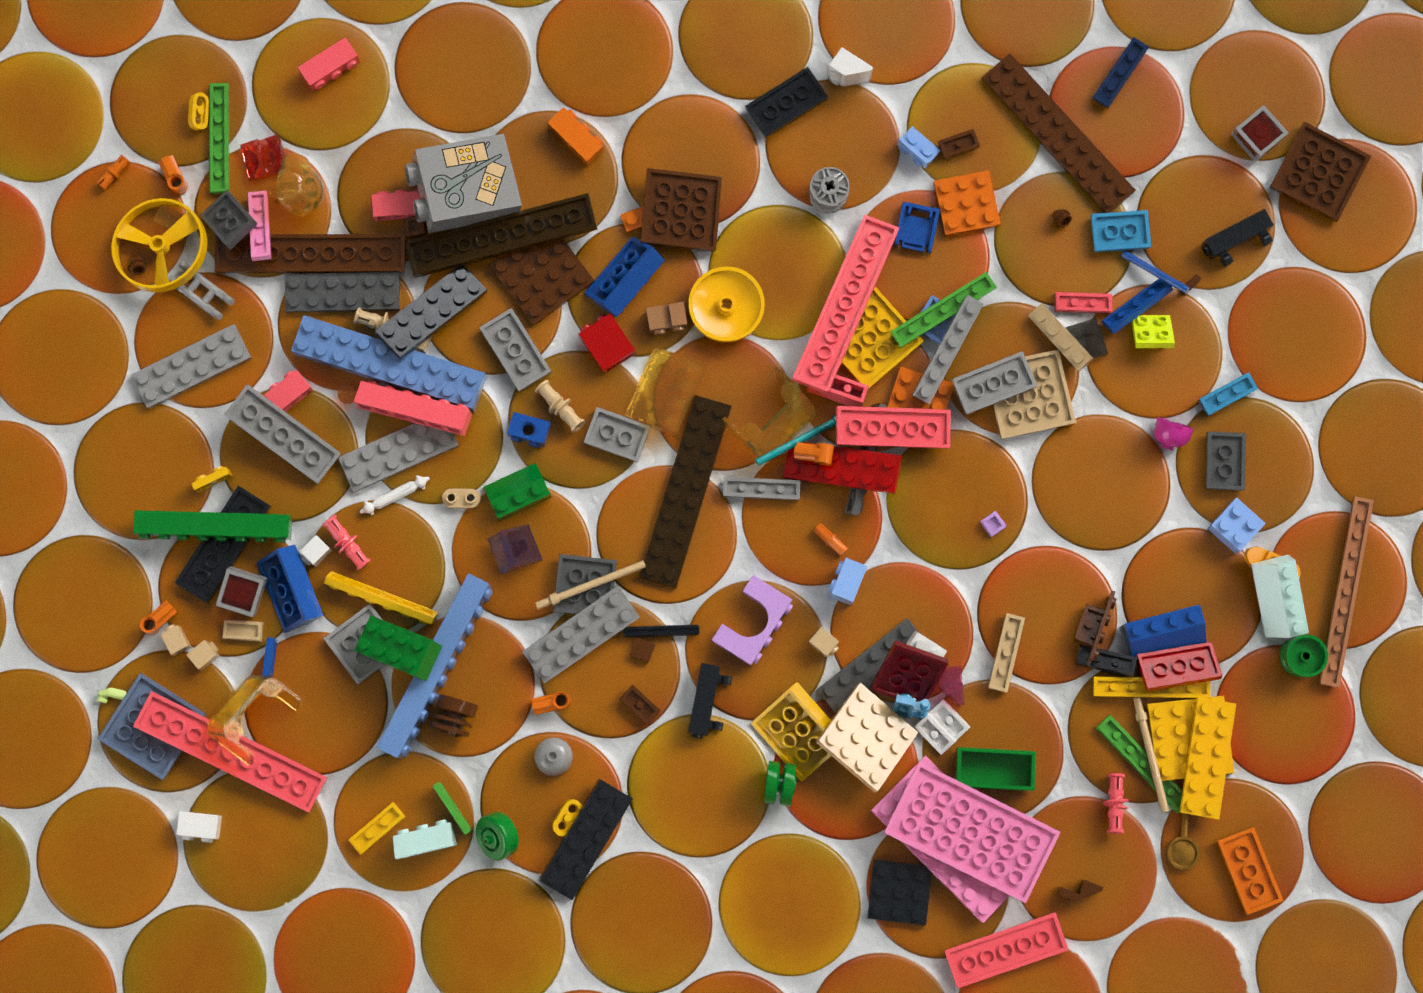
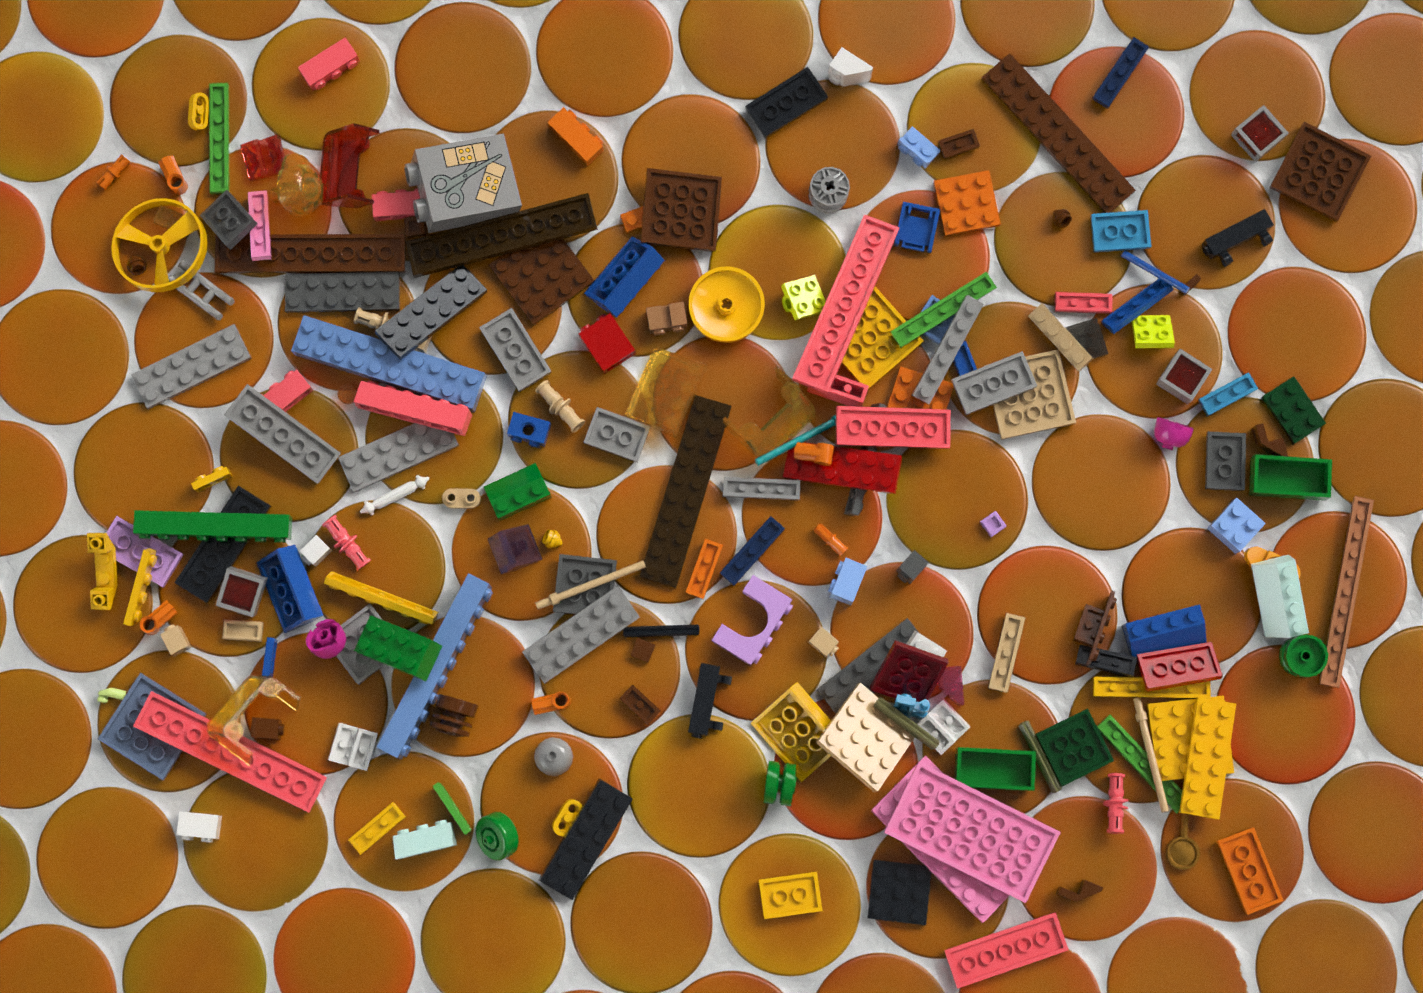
tan brick [187,640,220,671] -> none
none -> yellow slope [87,533,118,610]
none -> lavender plate [106,516,184,588]
none -> yellow plate [123,548,157,626]
none -> reddish brown slope [251,717,285,740]
none -> dark pink cylinder [306,619,346,659]
none -> clear red windscreen [318,123,380,208]
none -> white slope [327,722,378,771]
none -> yellow plate [542,529,562,548]
none -> orange plate [685,538,723,600]
none -> dark blue plate [720,516,785,586]
none -> yellow plate [759,872,823,919]
none -> neon yellow plate [781,275,826,321]
none -> olive axle [874,697,939,750]
none -> dark grey brick [896,550,929,584]
none -> blue tile [953,341,977,376]
none -> olive axle [1019,721,1062,793]
none -> dark green plate [1036,708,1114,786]
none -> piece [1156,349,1212,404]
none -> green piece [1249,454,1332,501]
none -> reddish brown slope [1252,423,1288,456]
none -> dark green plate [1261,376,1326,445]

